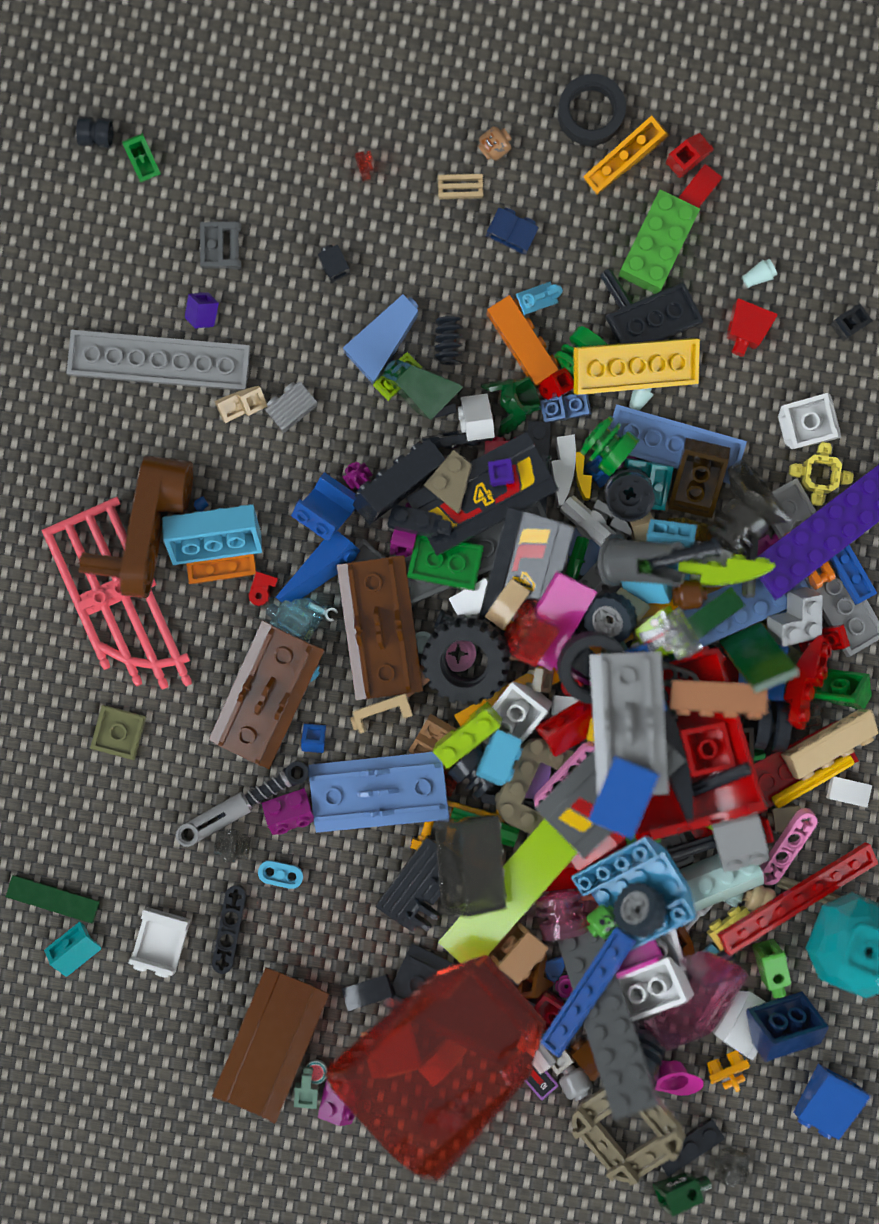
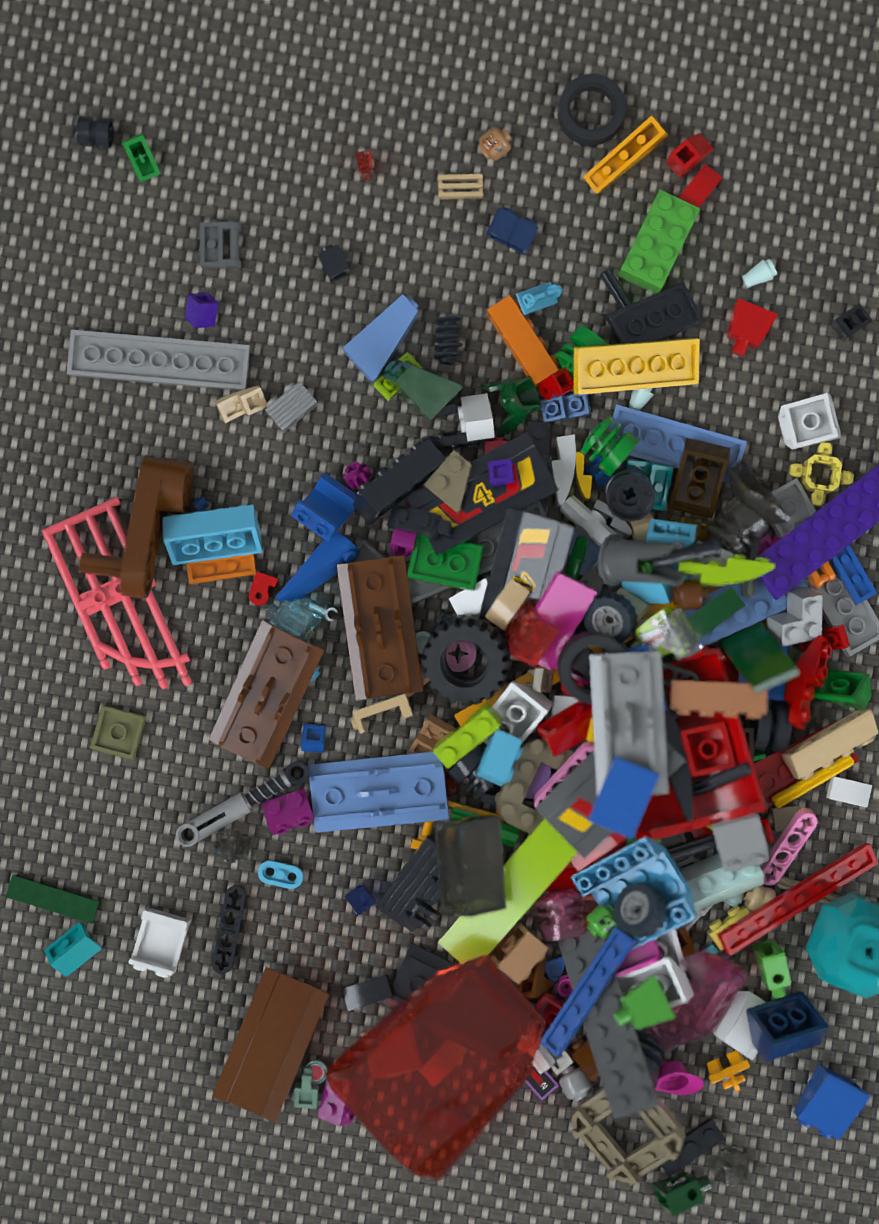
none -> clear blue panel [344,882,376,917]
none -> bright green torso [613,976,675,1029]

